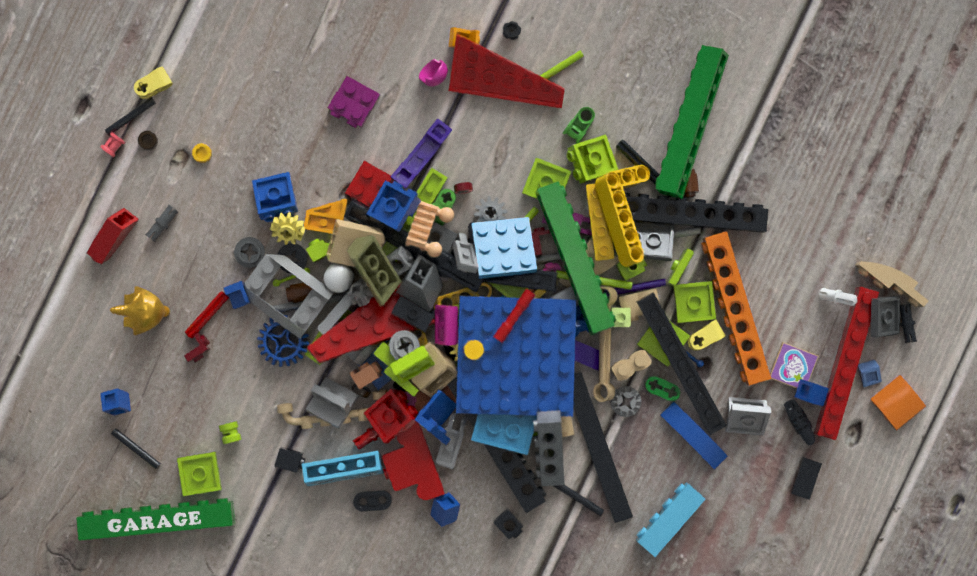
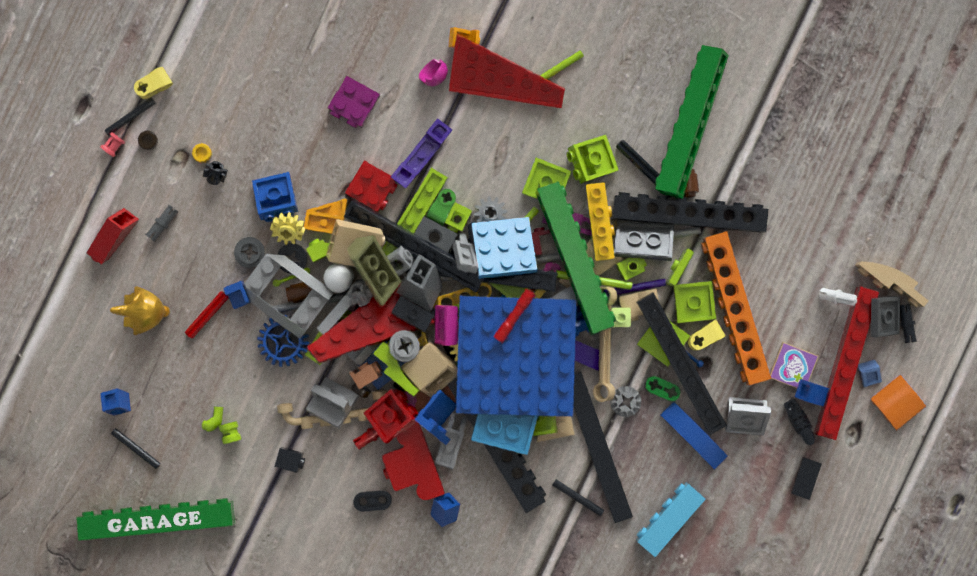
lime plate [177,451,222,496] -> none
dark red bracket [184,333,210,363] -> none
medium azure brick [302,451,384,486] -> none
blue plate [367,180,421,232] -> none
lime slope [390,345,435,384] -> none
light nougat gear [406,201,454,257] -> none
dark red tile [453,182,473,194] -> none
yellow tile [464,340,484,360] -> none
black brick [493,508,523,540] -> none
black plate [503,21,521,40] -> none
flat silver brick [533,411,565,486] -> none
bright green piece [562,107,595,143] -> none
yellow beam [595,165,650,267] -> none
tan brick [610,350,652,381] -> none
none -> lime arm [201,406,224,432]
none -> black gear [203,161,228,185]
none -> lime brick [445,202,472,233]

